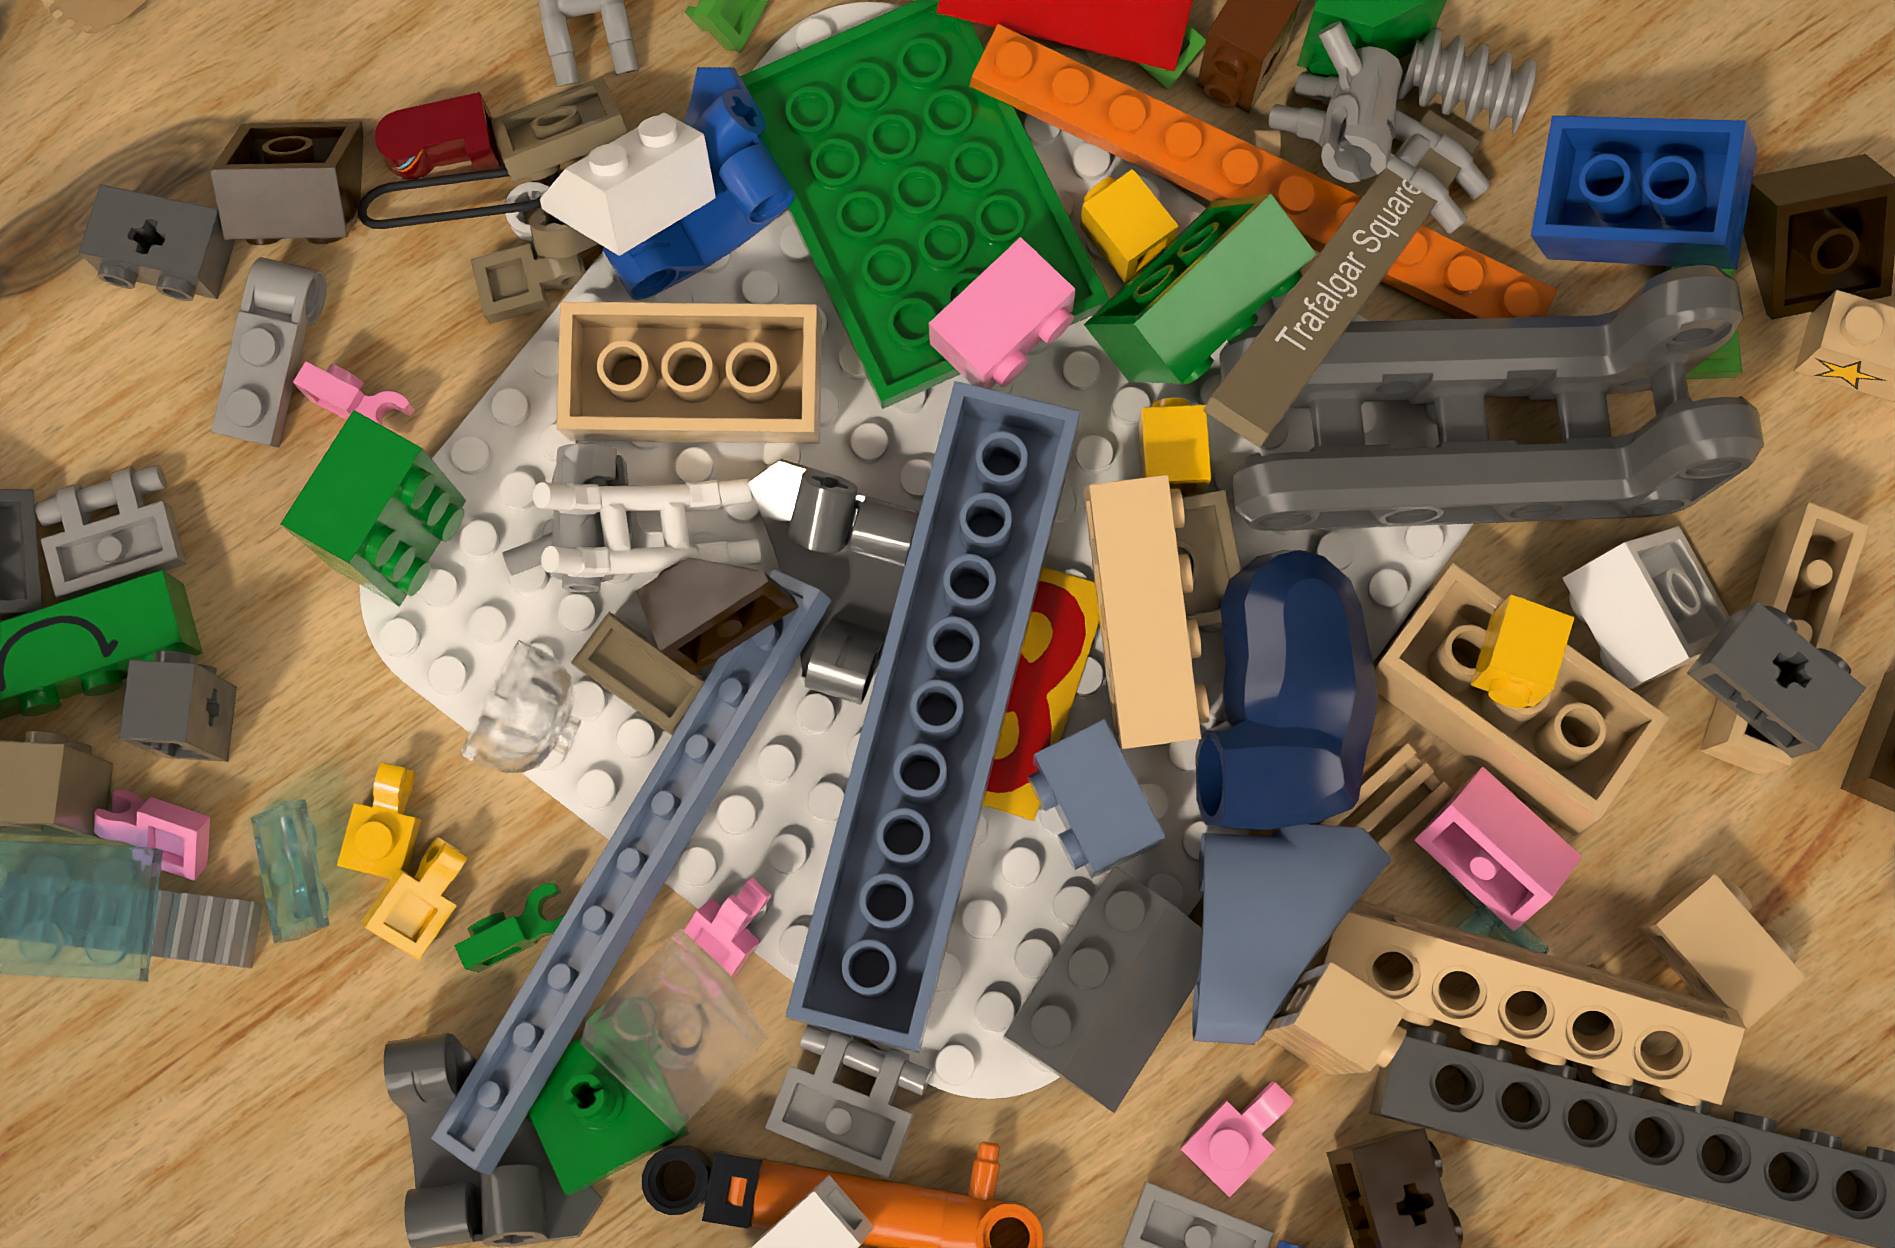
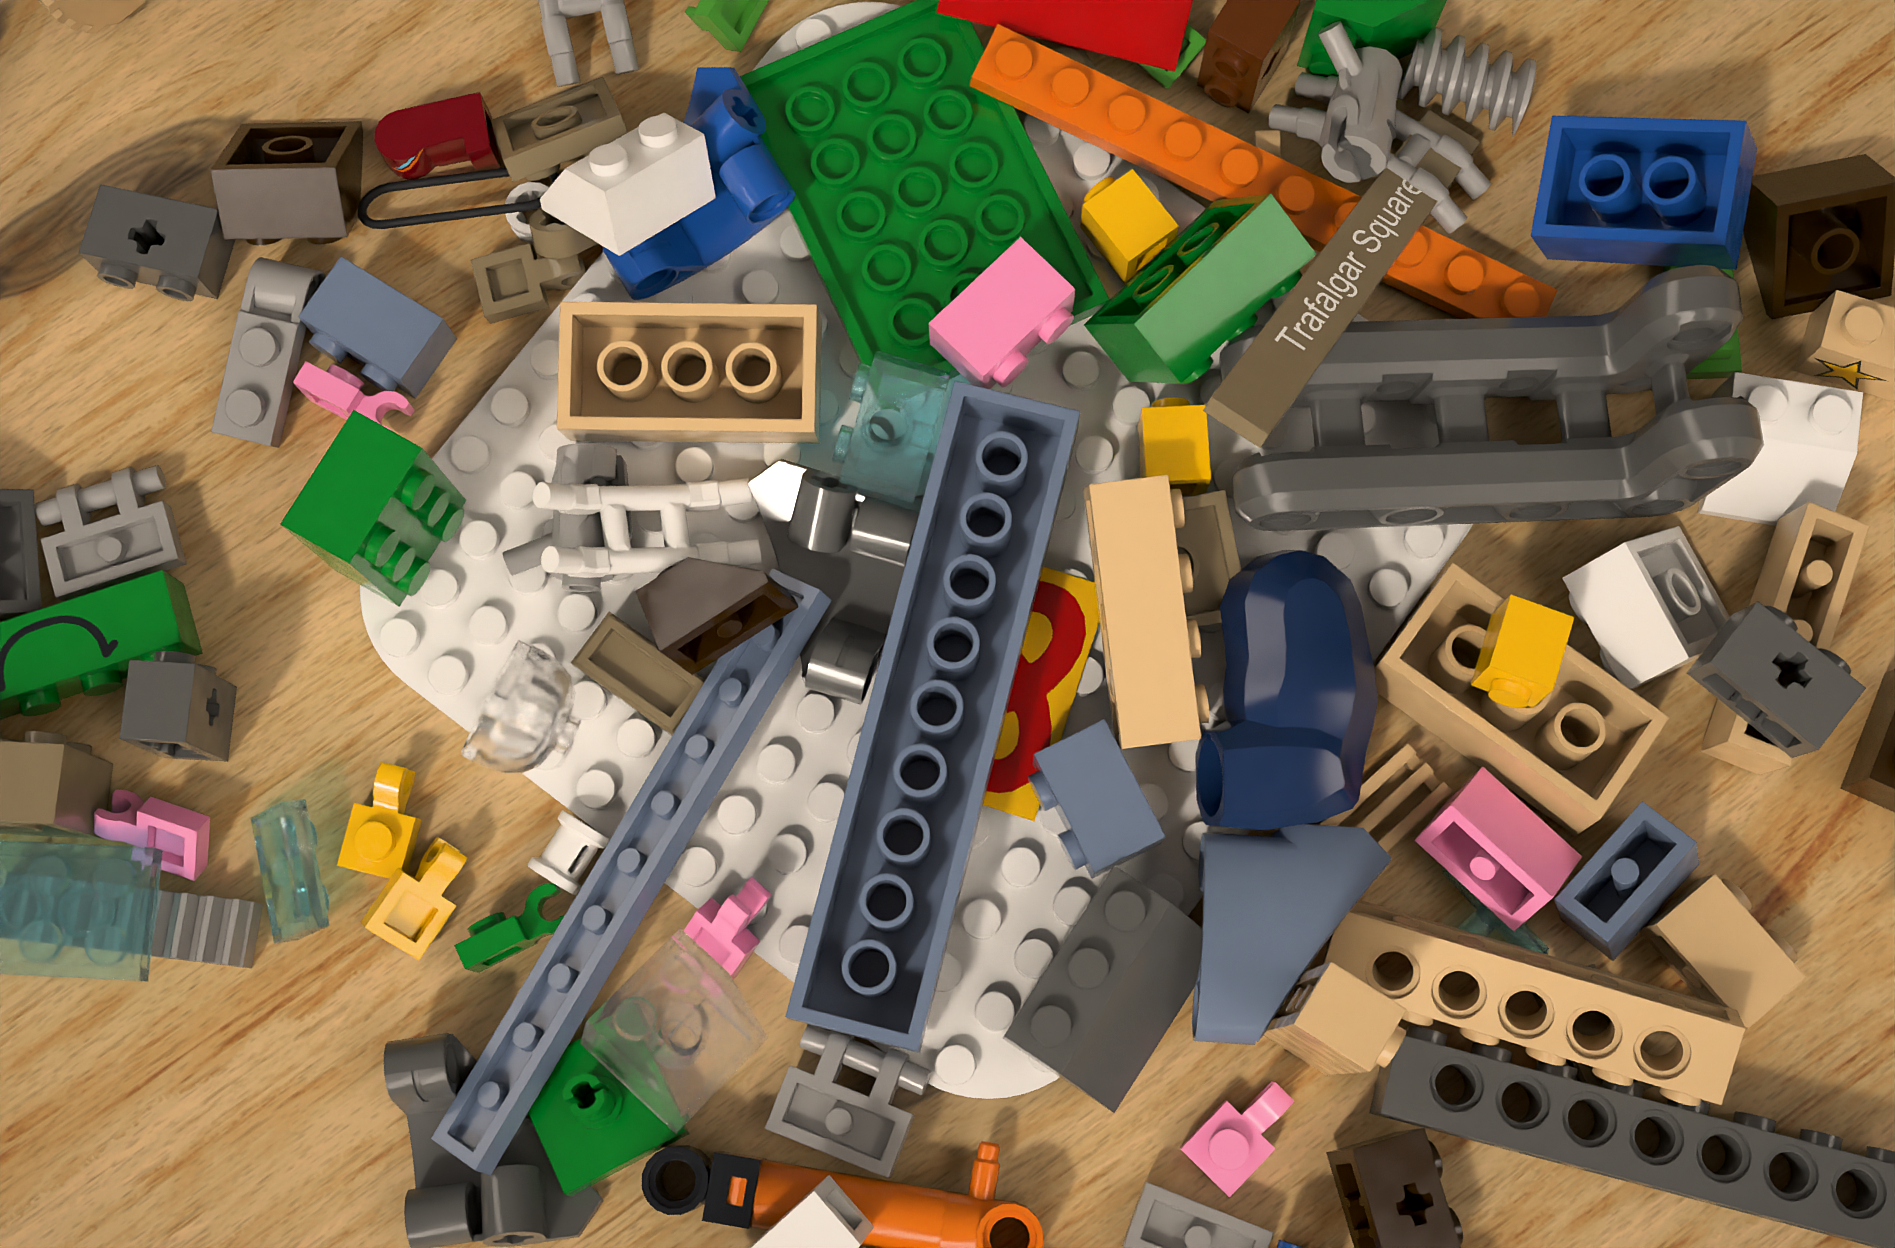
none -> sand blue brick [298,256,457,399]
none -> white bush [527,810,610,895]
none -> clear light blue brick [832,350,950,503]
none -> sand blue brick [1554,801,1699,961]
none -> white slope [1698,372,1863,526]

